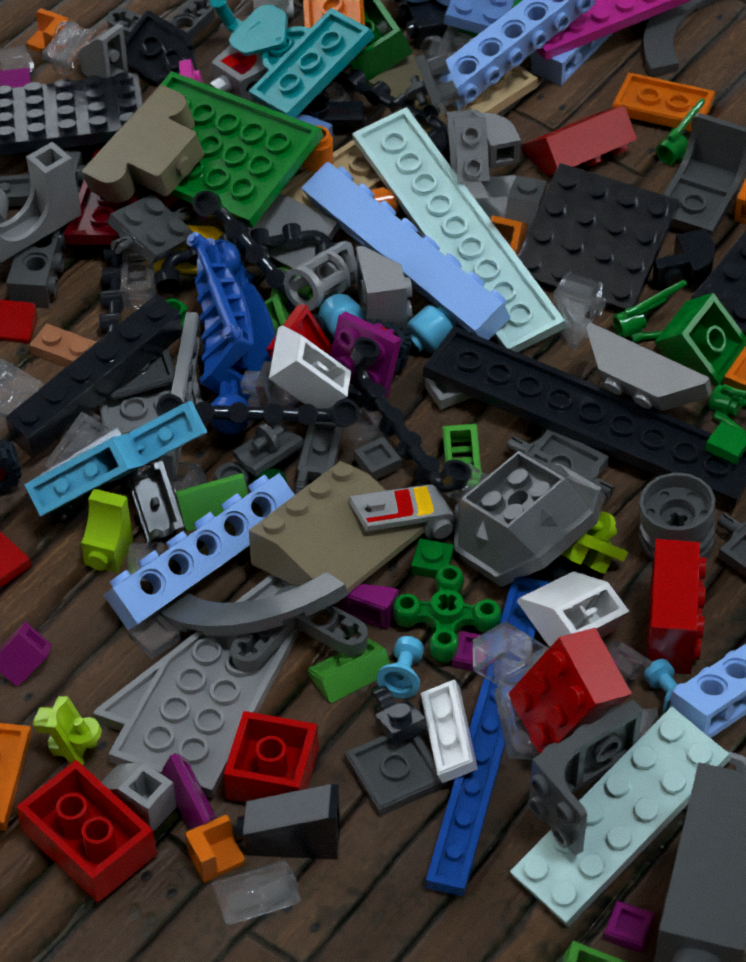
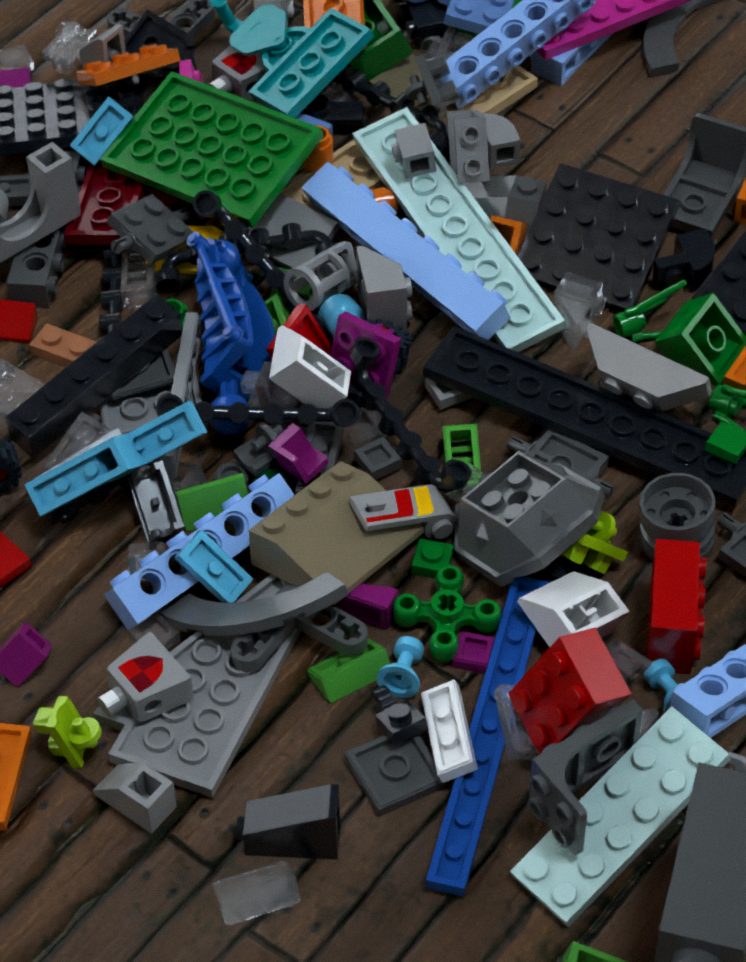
red brick [16,759,157,903] -> none
orange panel [27,8,72,58] -> none
dark tan brick [81,84,204,203] -> none
lime arch [81,489,133,573] -> none
magenta slope [161,753,217,830] -> none
orange panel [185,815,245,883] -> none
red brick [224,711,319,803] -> none
medium azure head [407,305,456,355] -> none
clear slope [473,621,549,686] -> none
red slope [521,105,637,176] -> none
magenta tile [603,900,655,953] -> none
orange tile [612,72,715,131] -> none
green plant [656,99,705,165] -> none
none -> medium azure plate [70,96,133,166]
none -> orange plate [75,44,181,86]
none -> light grey torso [97,631,194,722]
none -> medium azure plate [175,529,253,603]
none -> magenta panel [268,423,329,484]
none -> light grey brick [391,123,436,178]

